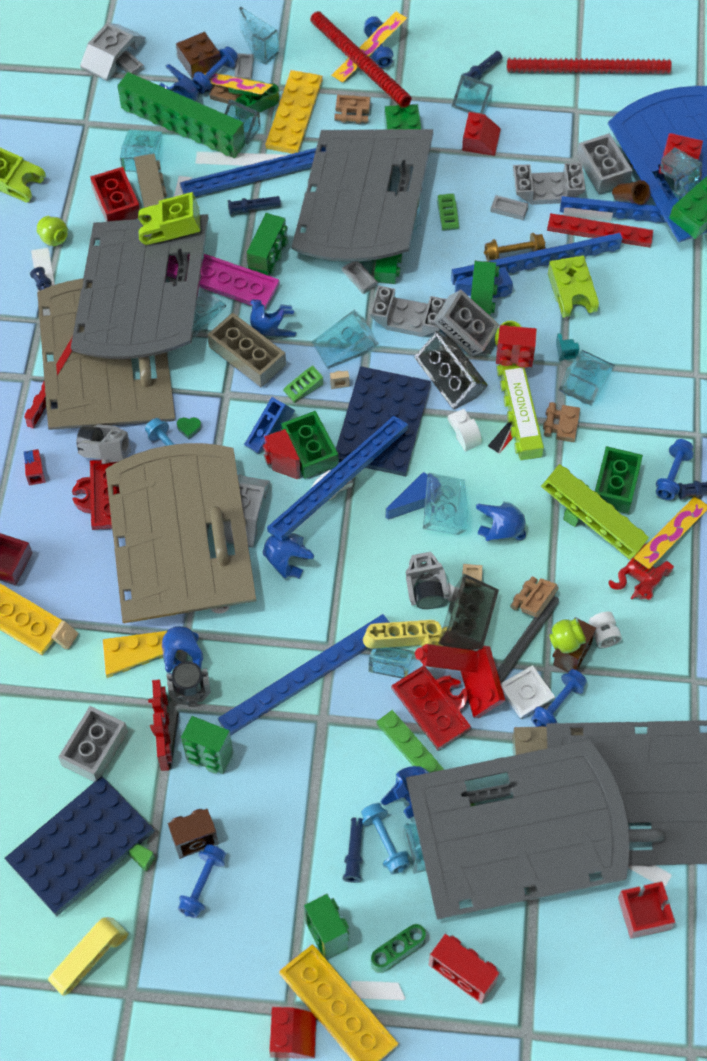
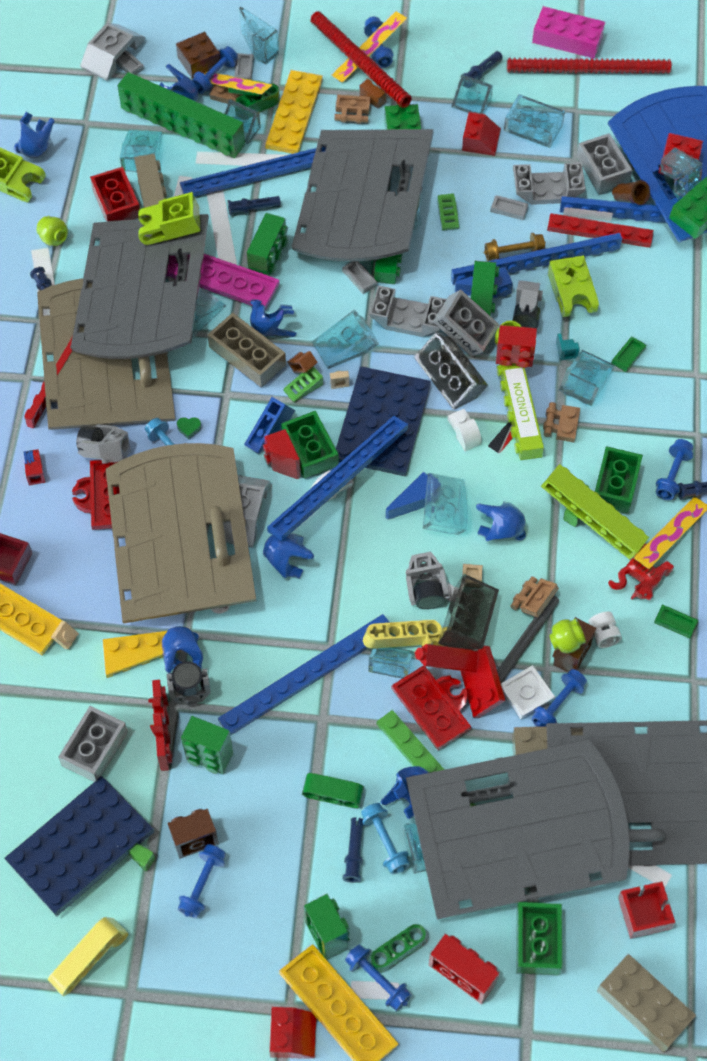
none -> blue piece [14,112,55,158]
none -> white sticker [207,190,237,265]
none -> dark orange piece [287,351,318,373]
none -> green beam [302,773,365,808]
none -> blue piece [345,944,412,1011]
none -> dark orange piece [360,79,387,108]
none -> clear light blue brick [504,94,565,148]
none -> piece [512,280,543,328]
none -> green brick [516,902,562,975]
none -> dark pink brick [532,6,606,59]
none -> dark tan brick [597,954,696,1053]
none -> green tile [611,336,647,372]
none -> green tile [654,604,699,639]

